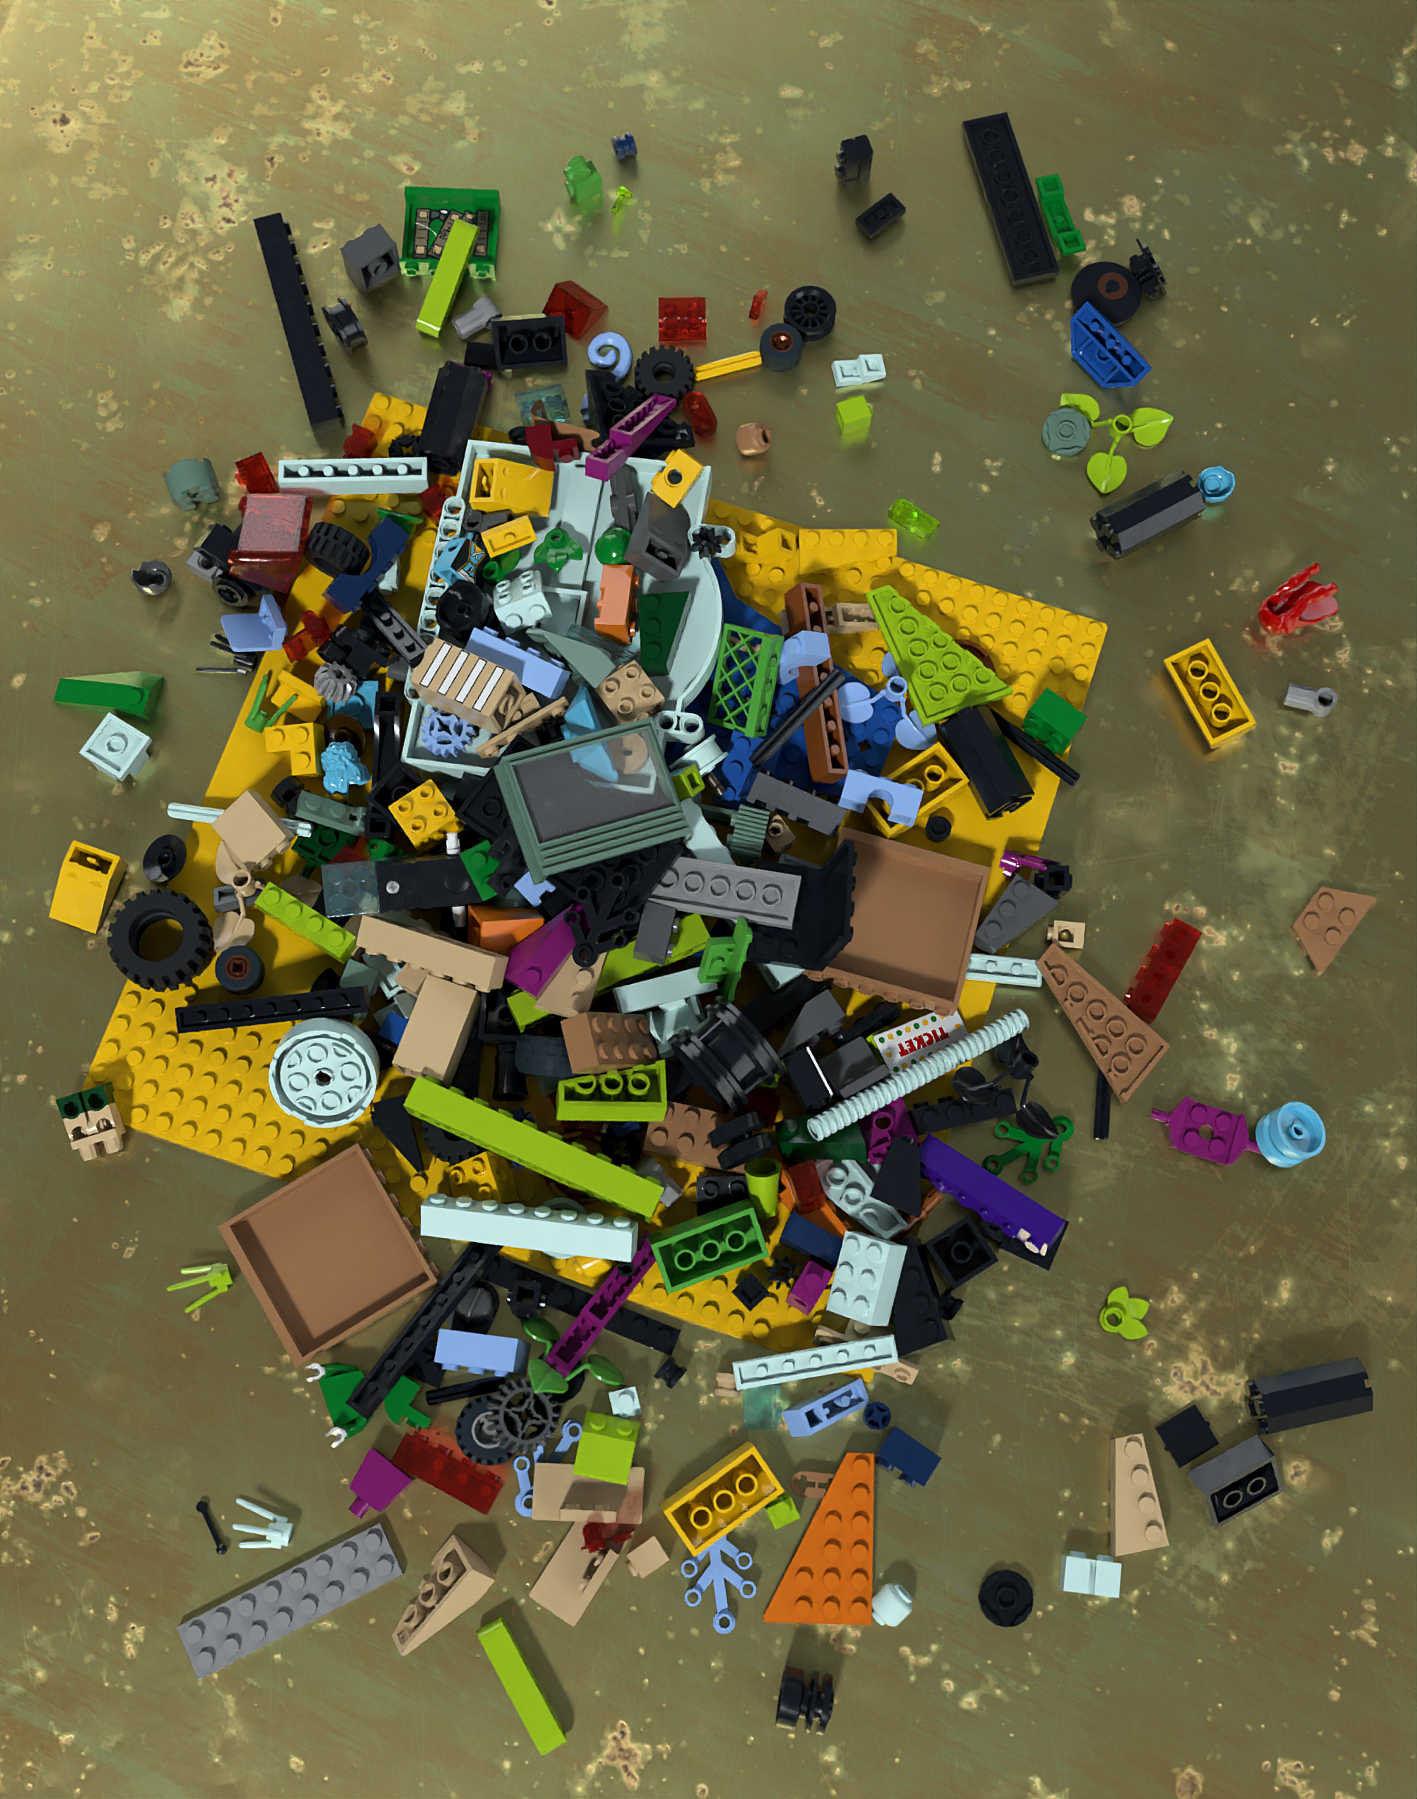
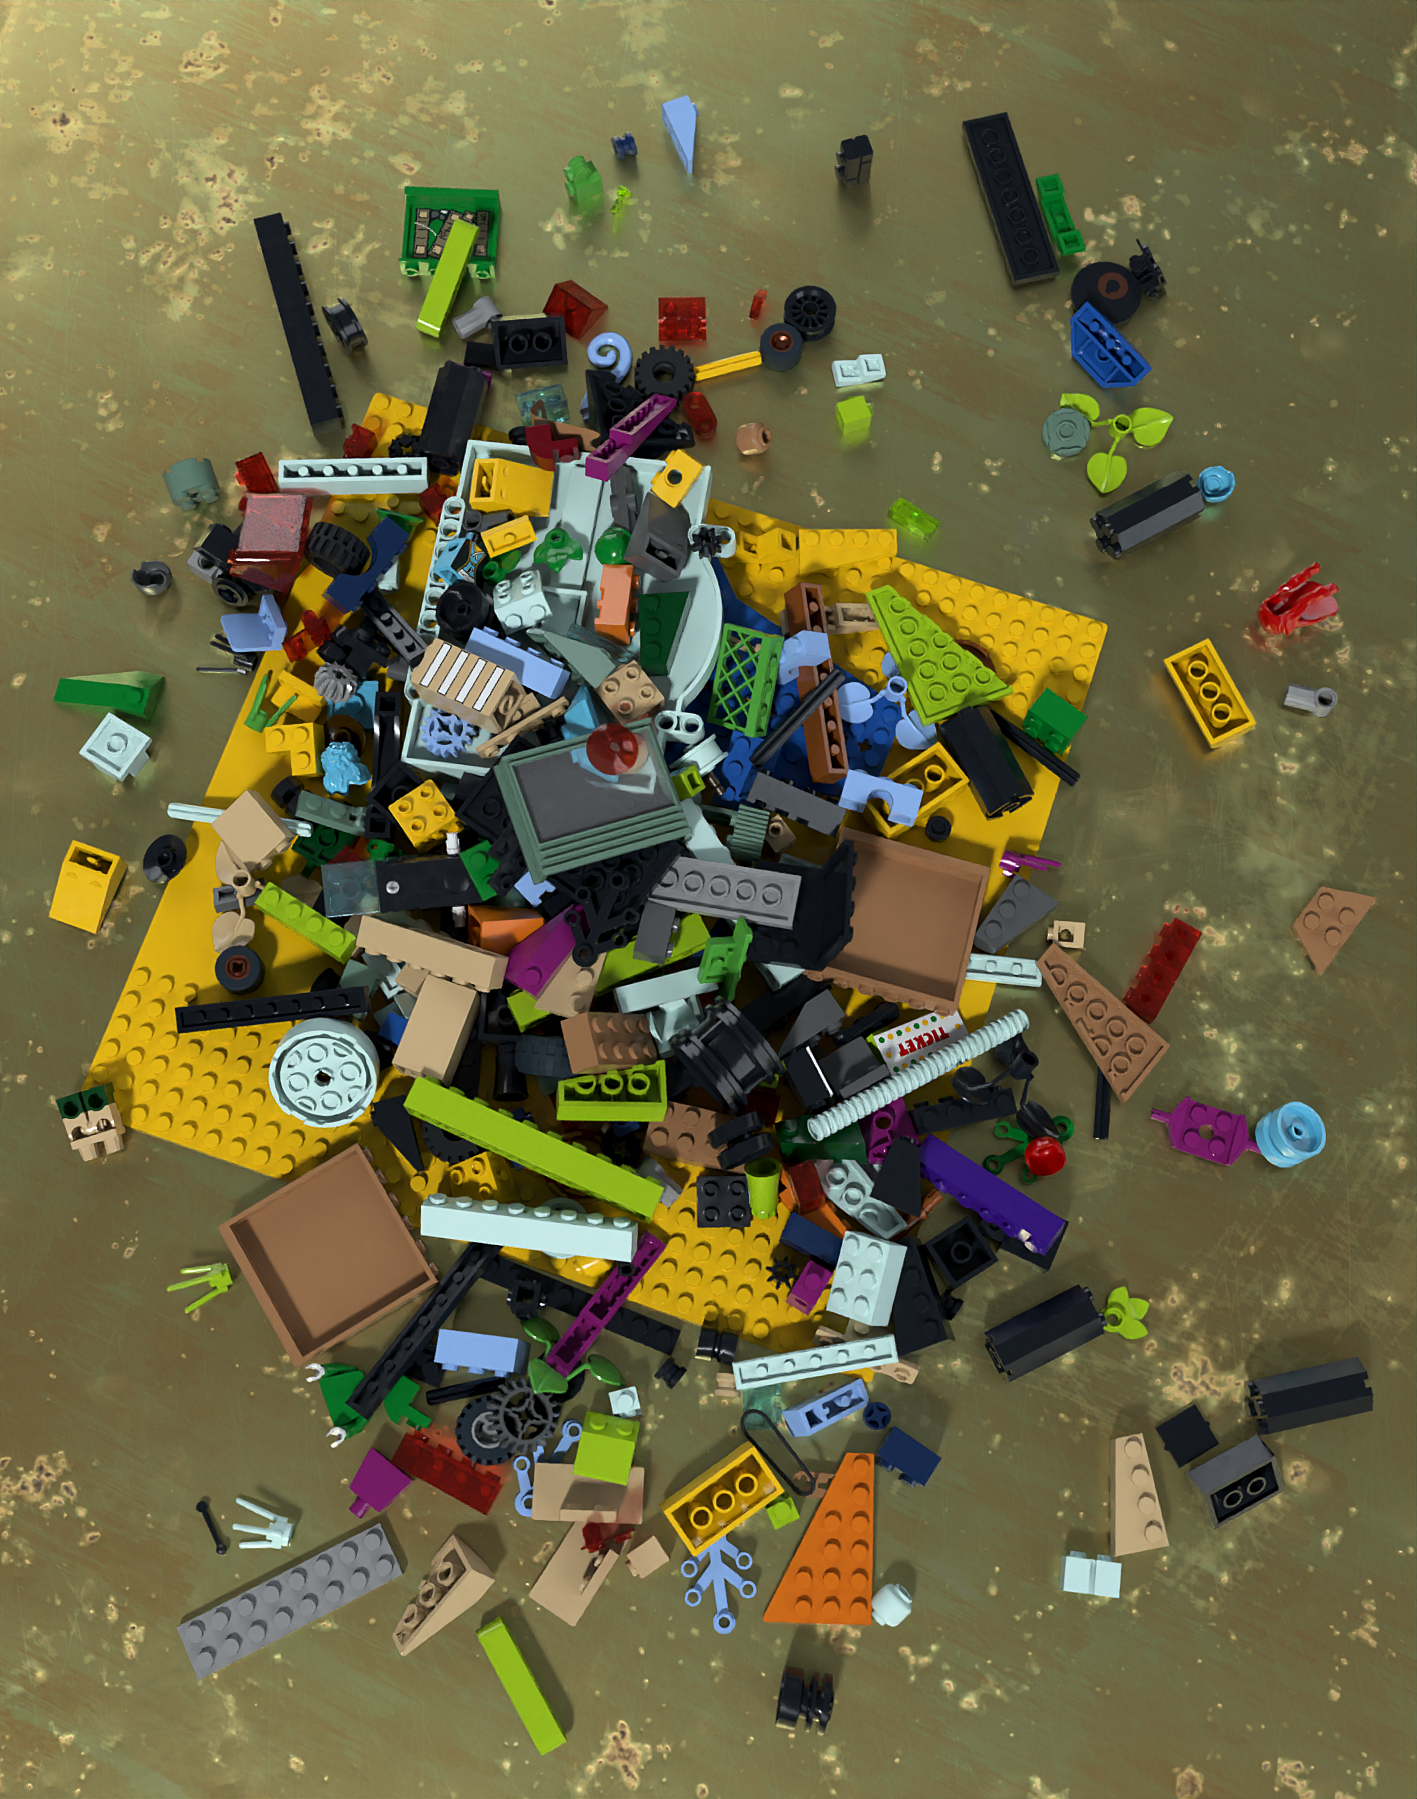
black tyre [107,888,214,992] -> none
dark grey brick [340,223,401,295] -> none
dark grey piece [448,1280,500,1335] -> none
bright green brick [647,1198,770,1294] -> none
black plate [732,1273,770,1312] -> none
black plate [855,192,906,240] -> none
black tile [978,1569,1033,1627] -> none
black brick [1034,862,1073,900] -> none
none -> clear red dish [586,723,638,775]
none -> light blue slope [662,95,699,174]
none -> black wheel [696,1323,739,1366]
none -> black piece [740,1409,816,1496]
none -> black brick [981,1284,1108,1383]
none -> red hair [1024,1136,1066,1176]

